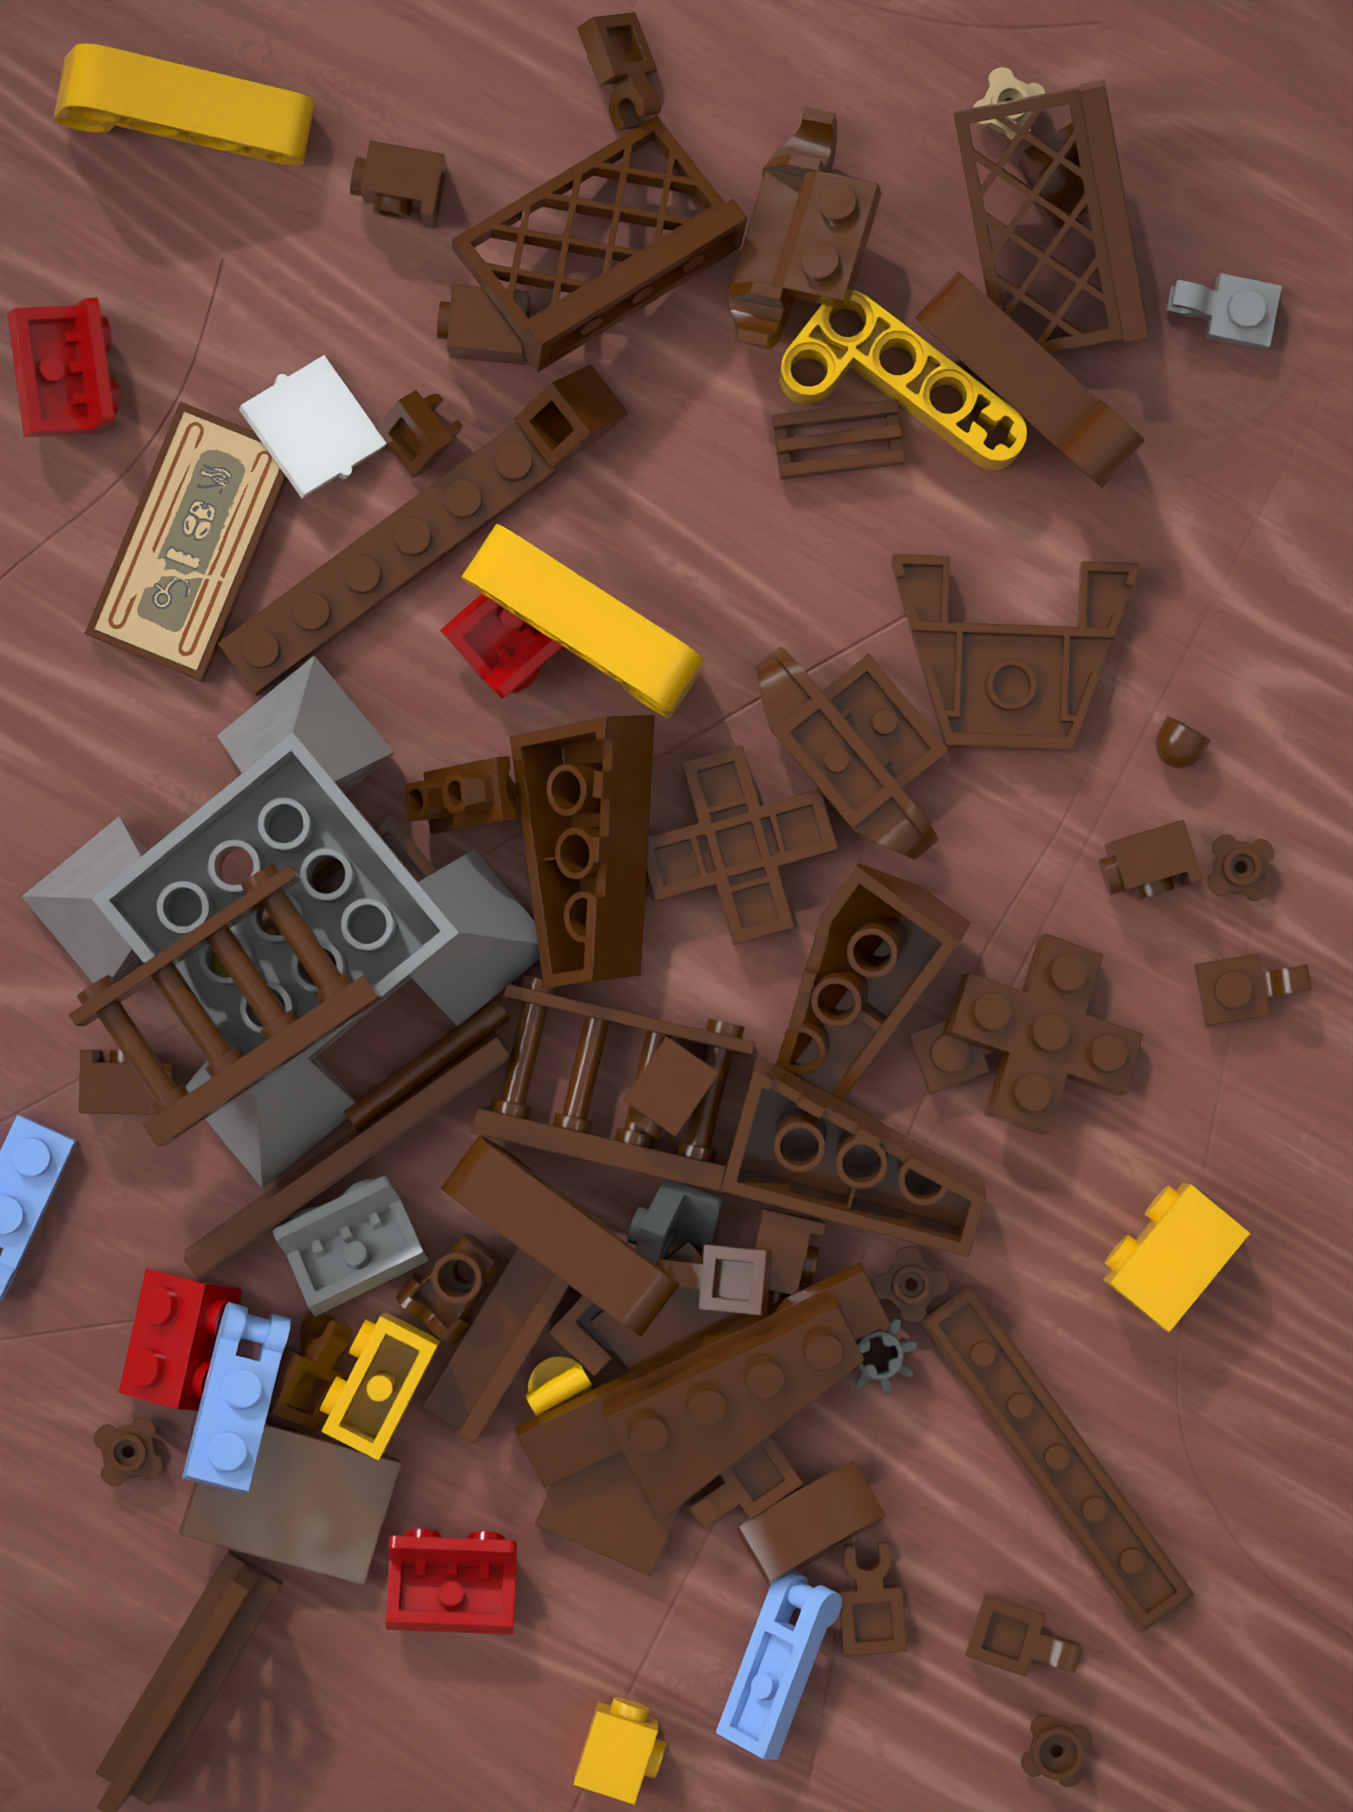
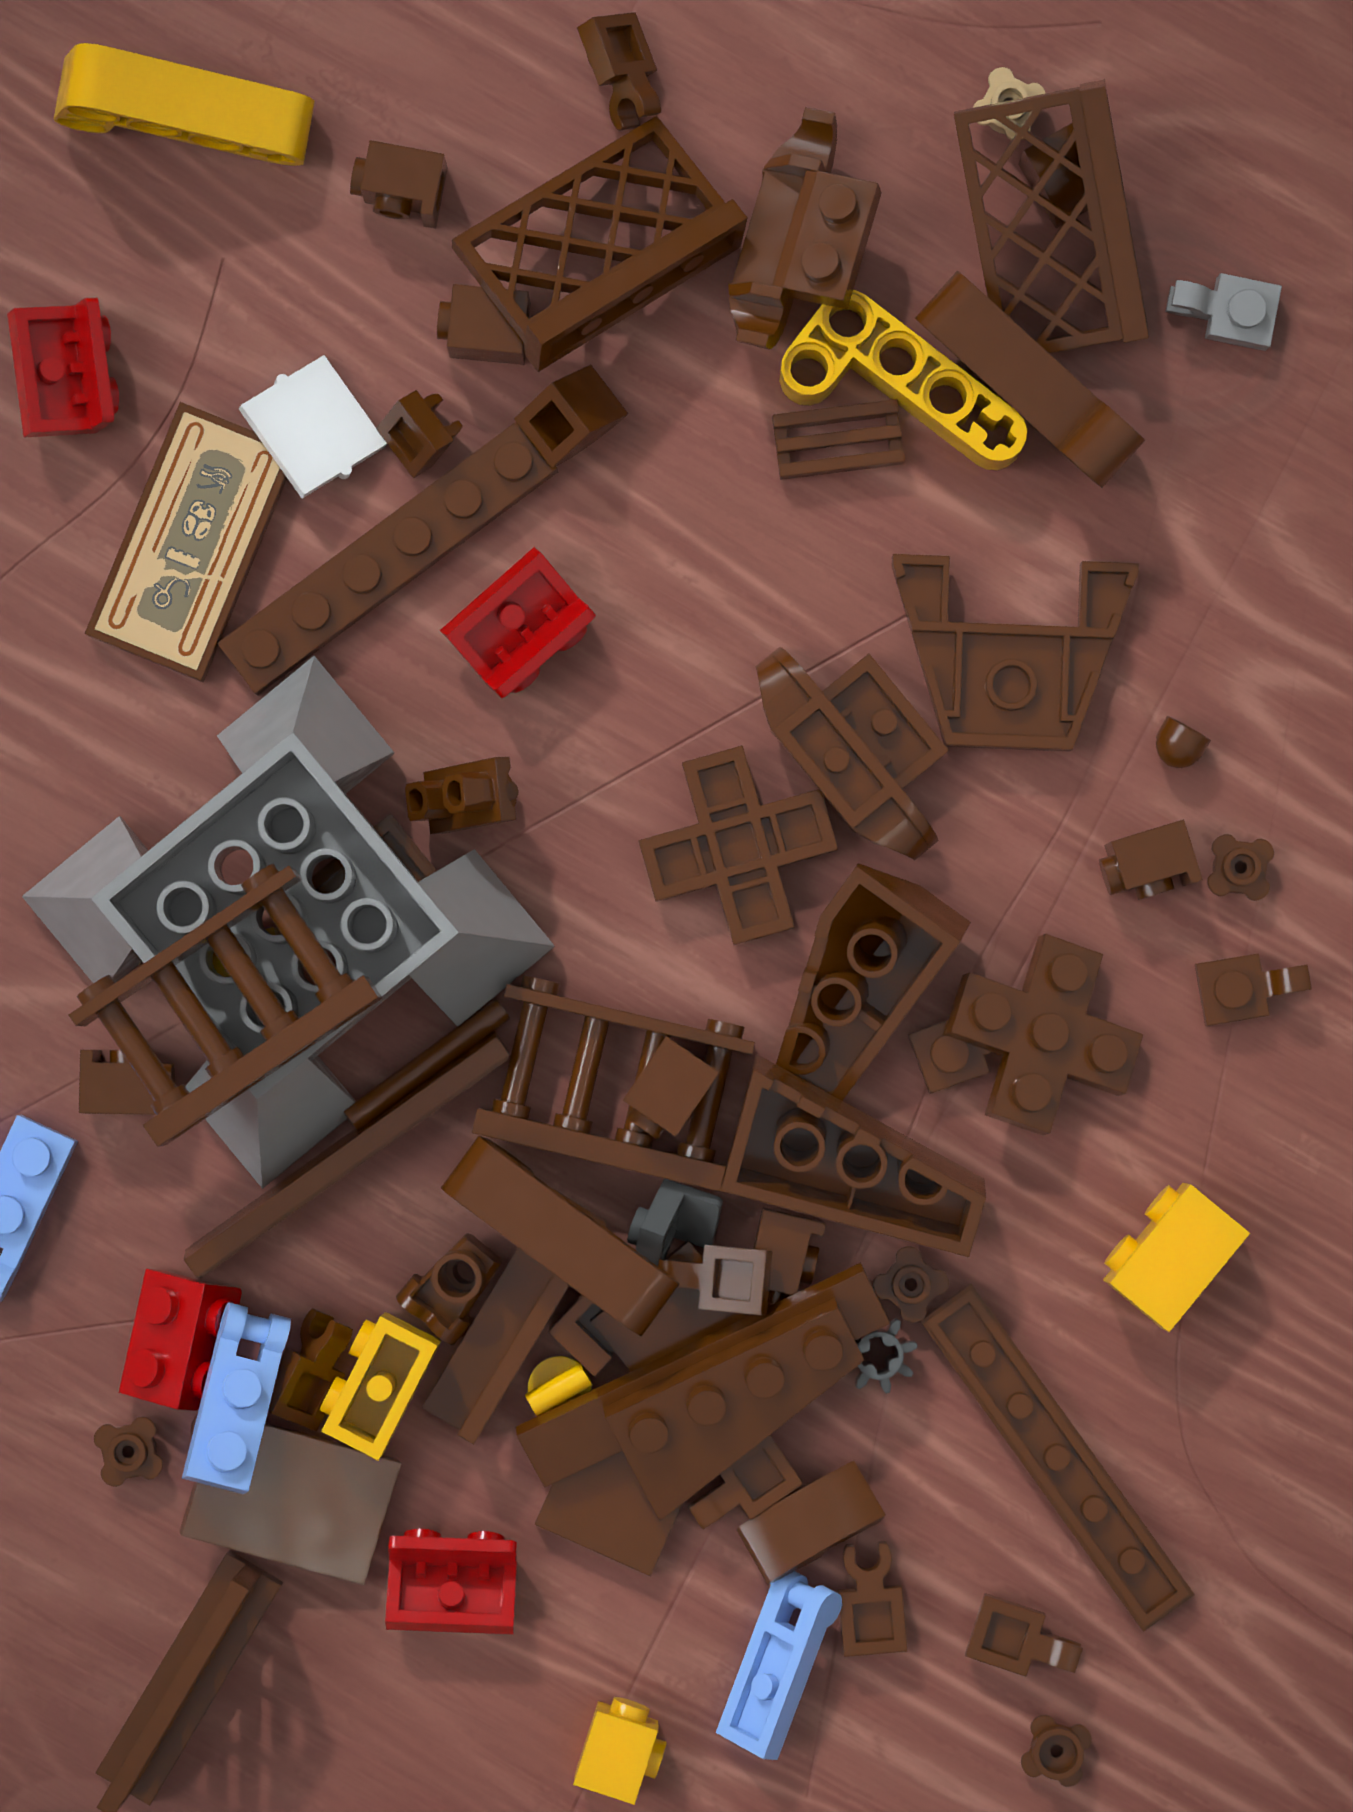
light grey bracket [273,1176,429,1316] -> none
yellow beam [461,524,705,719] -> none
reddish brown wedge [510,715,655,988] -> none

